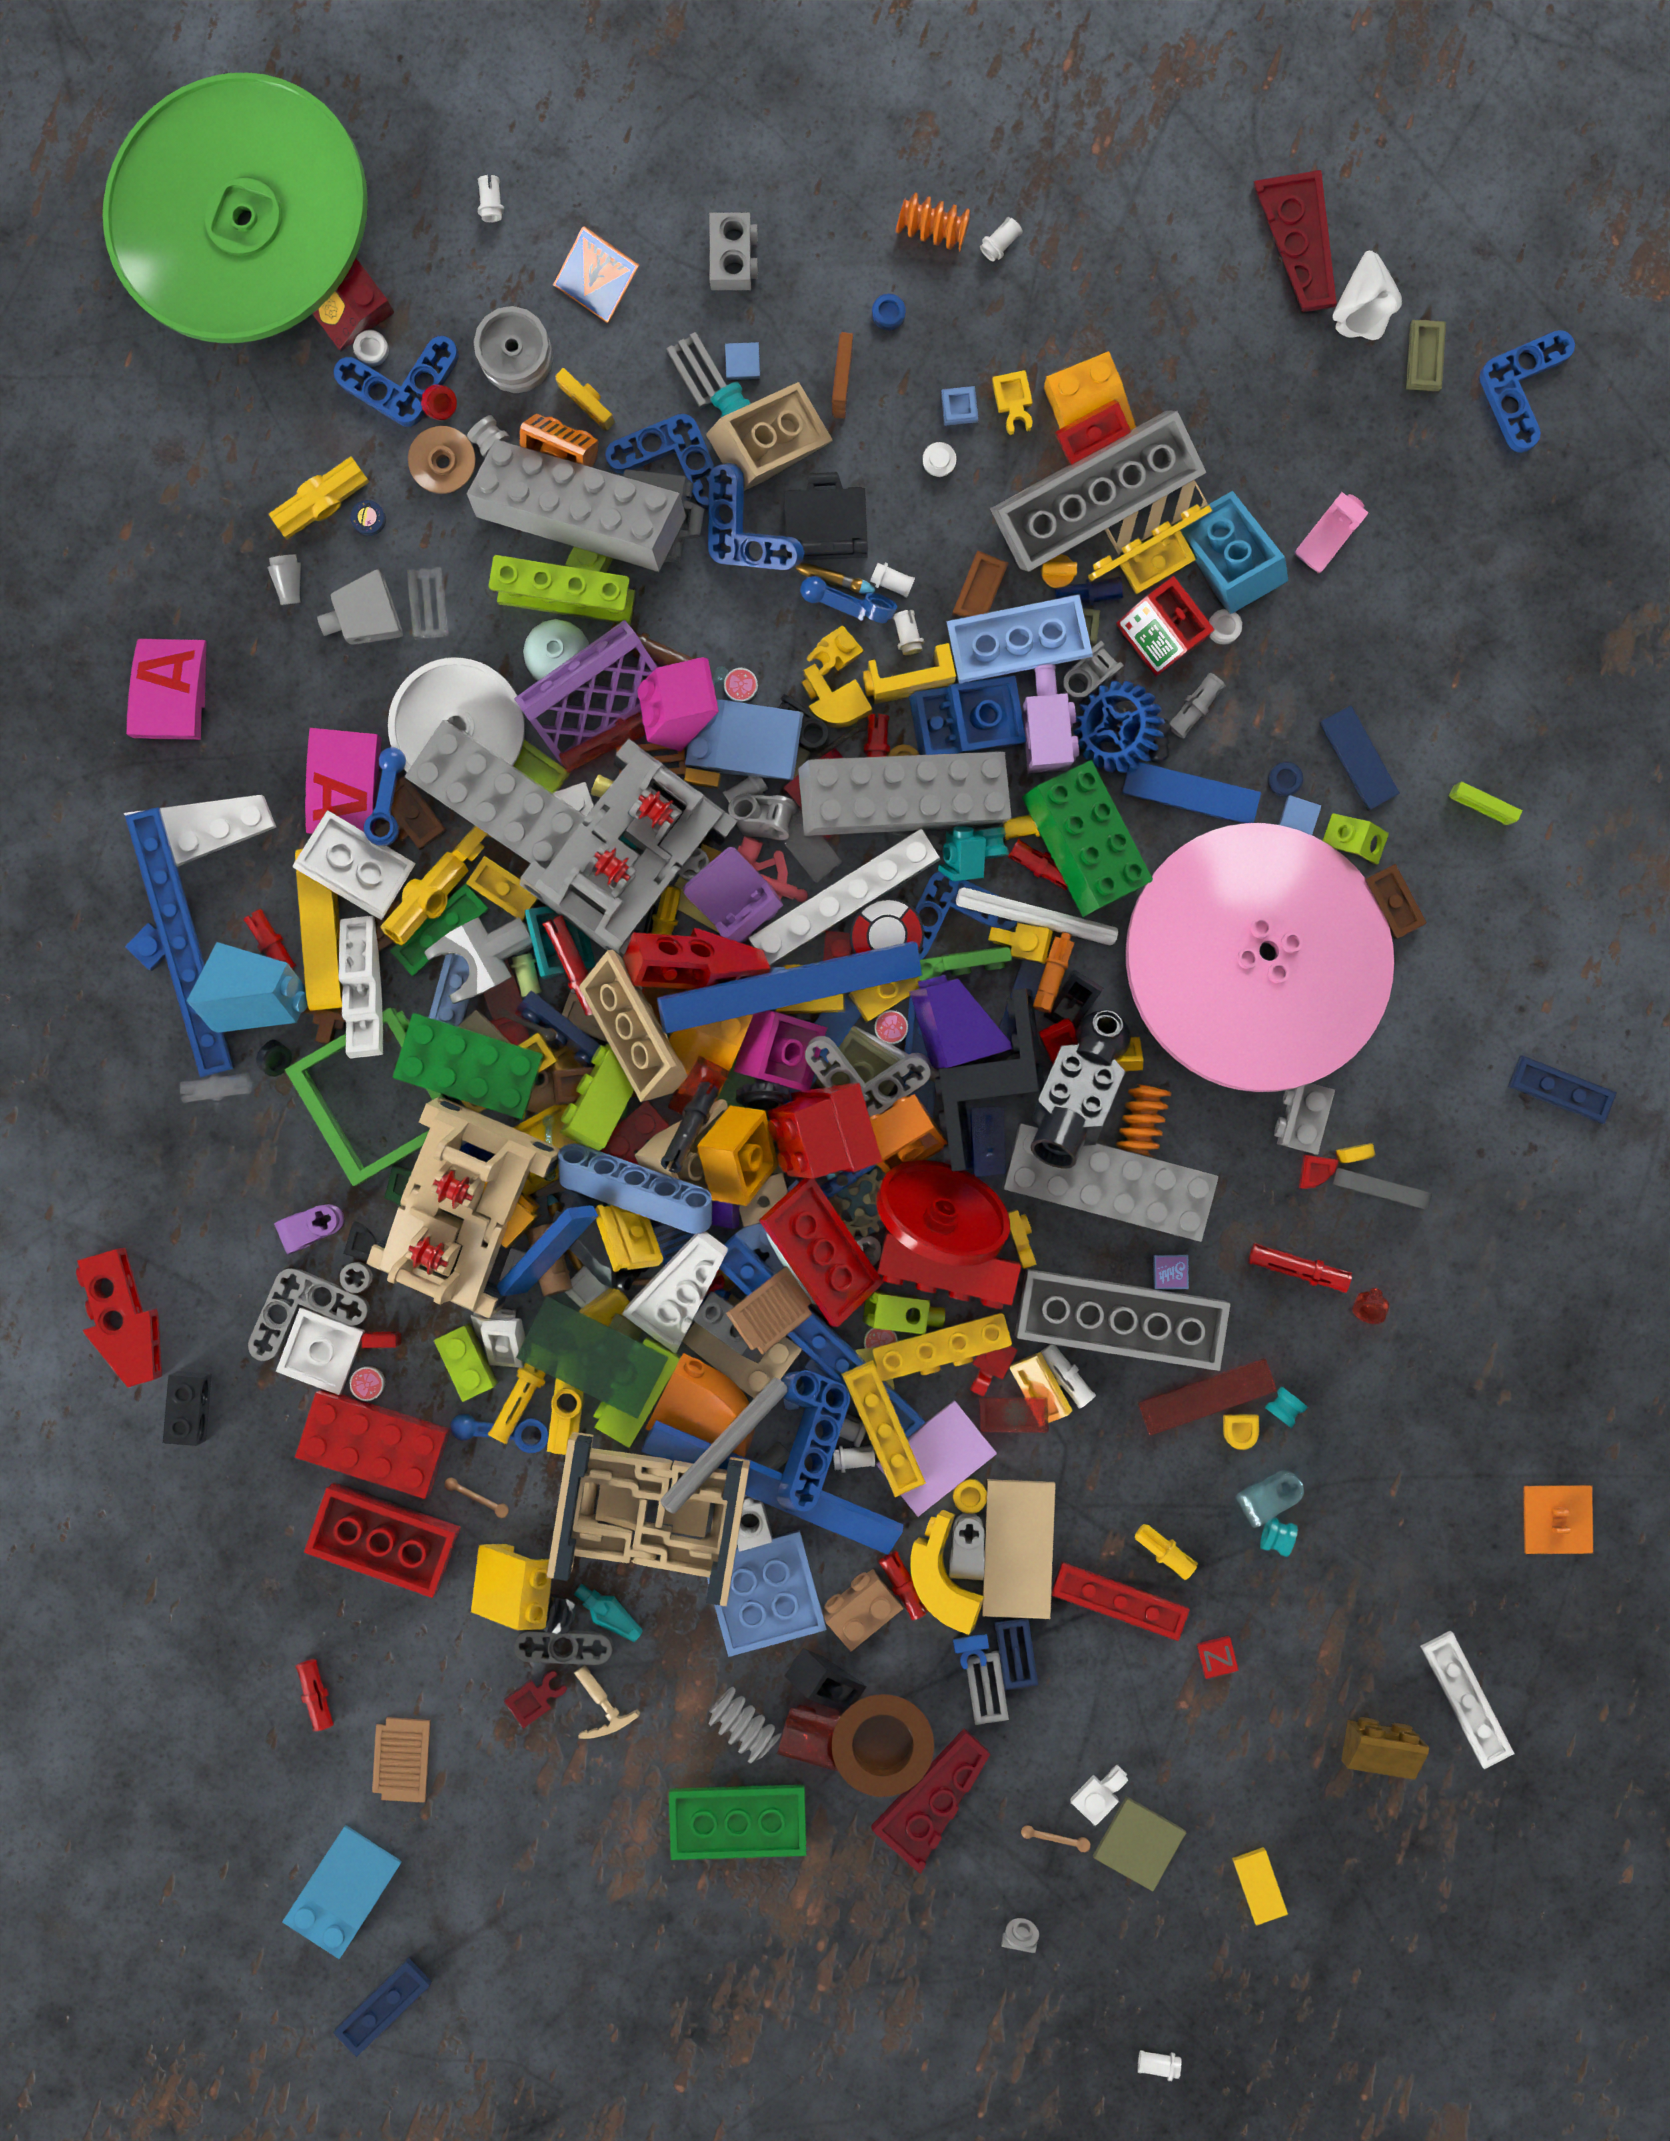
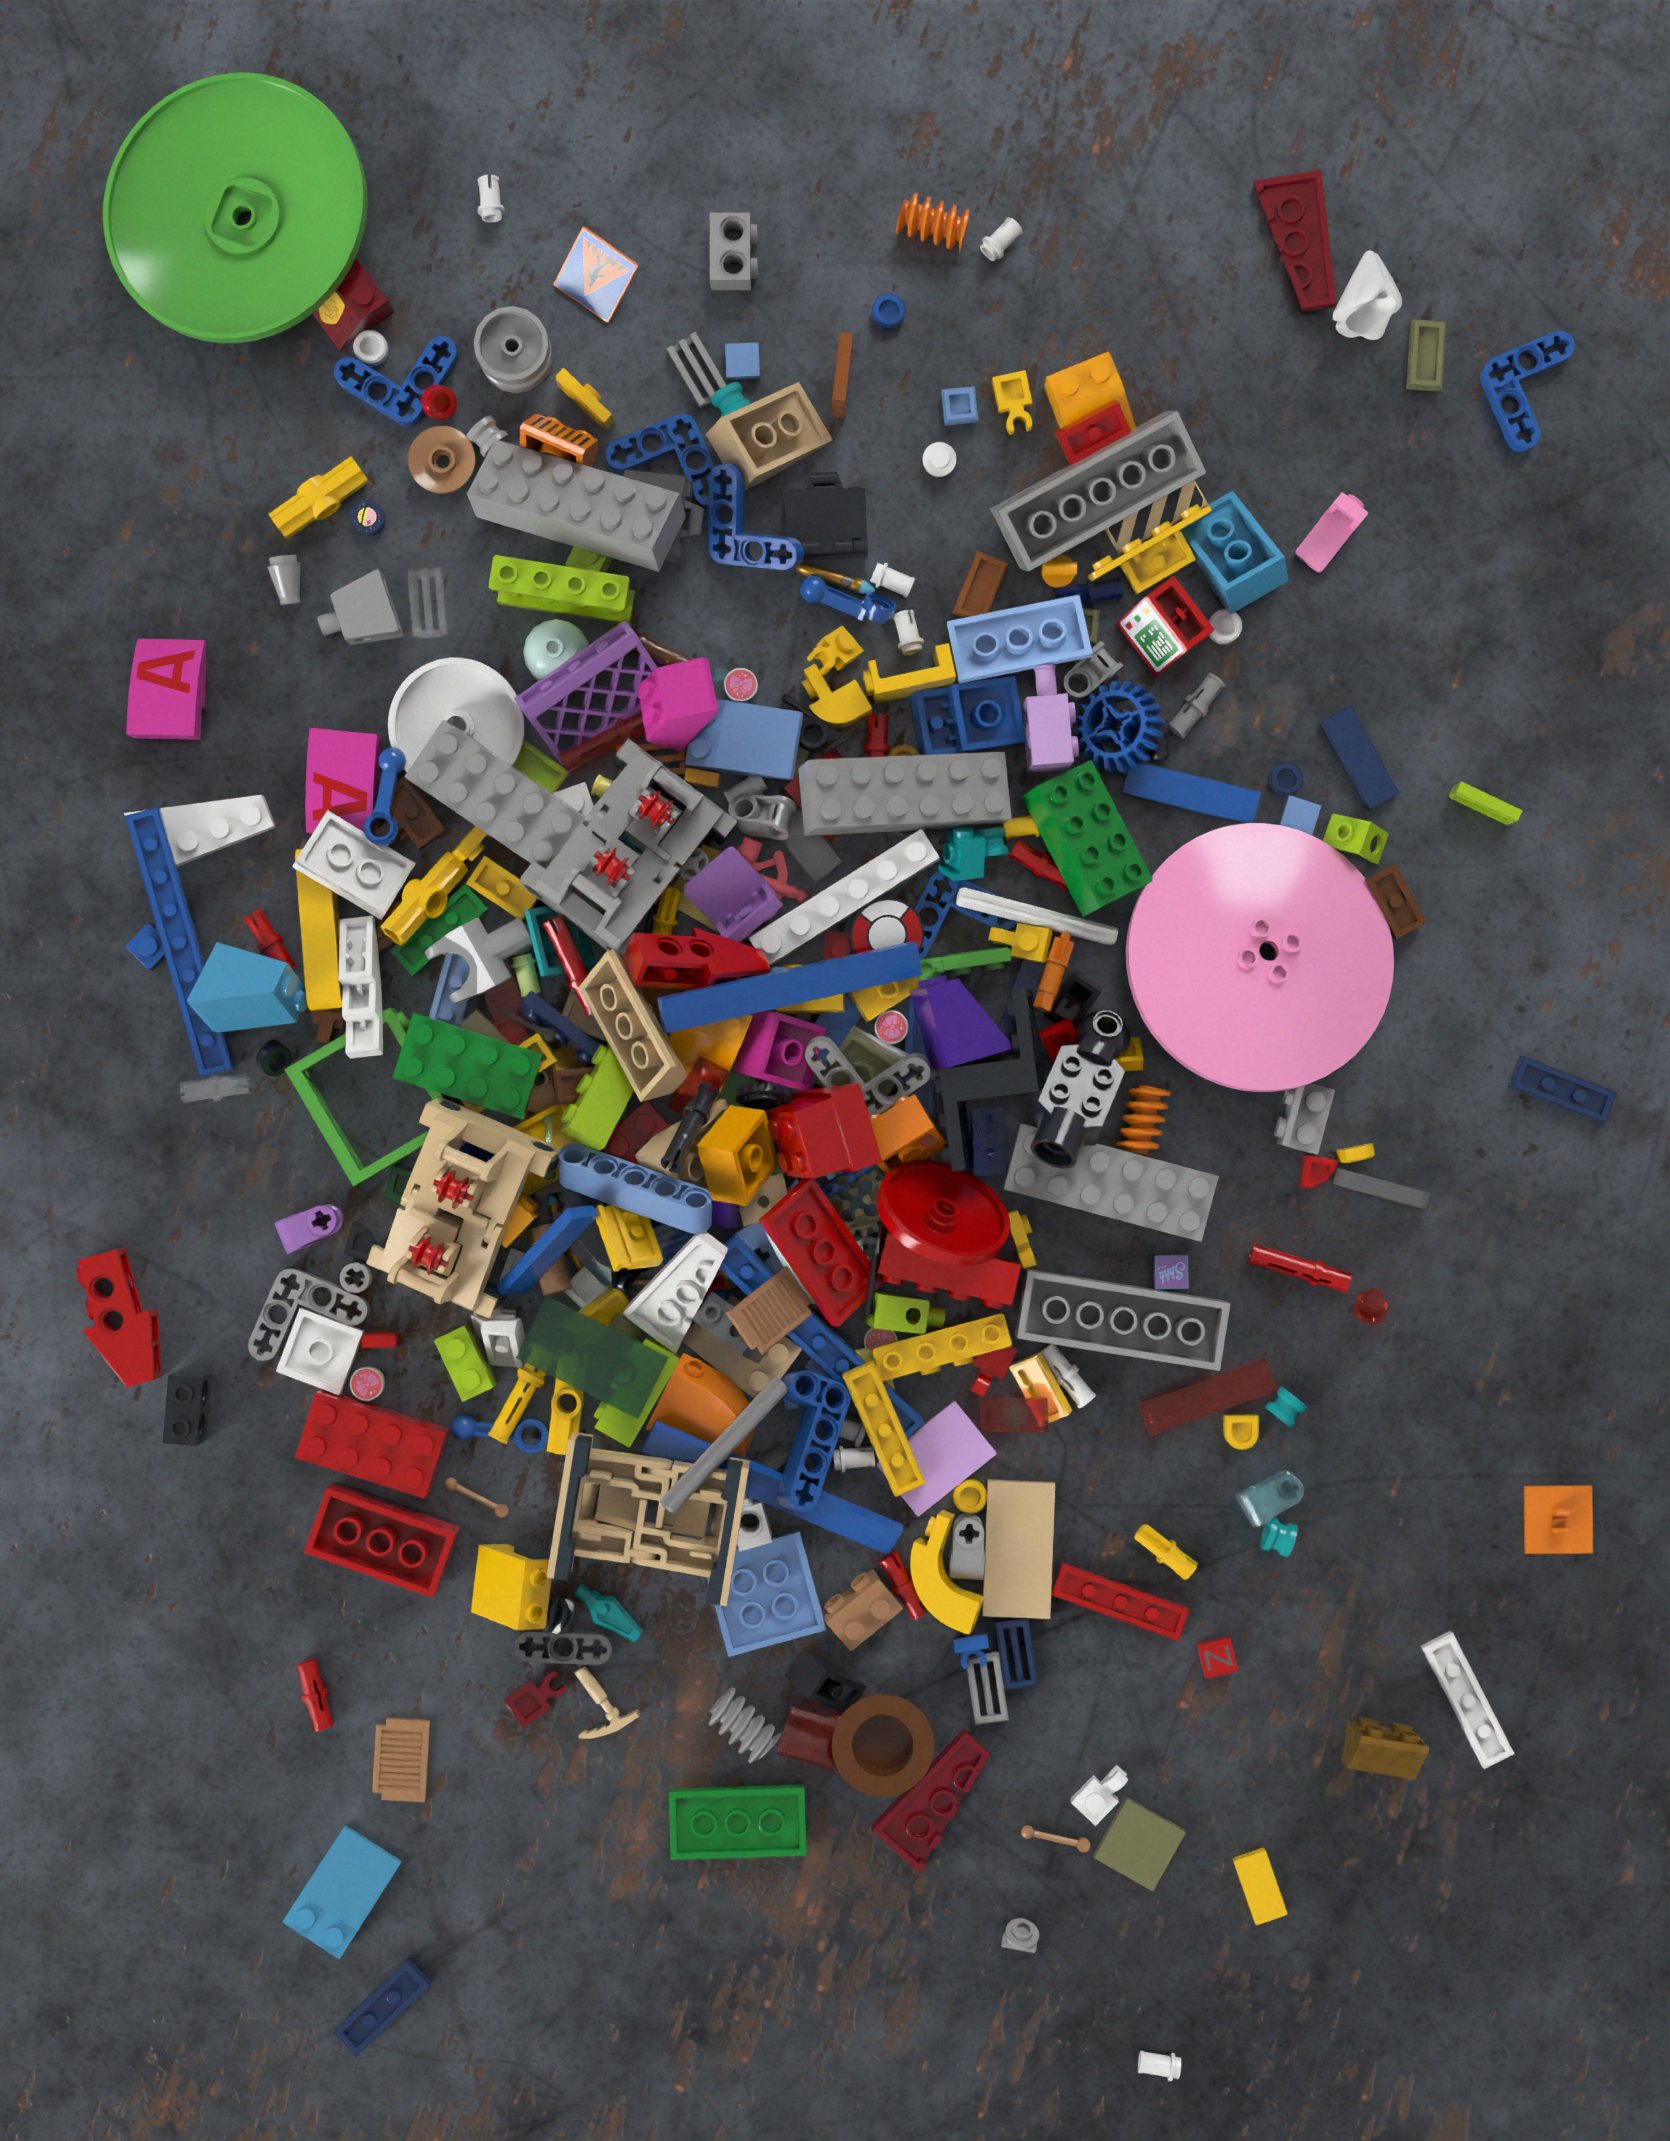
none -> black piece [865,1220,884,1316]

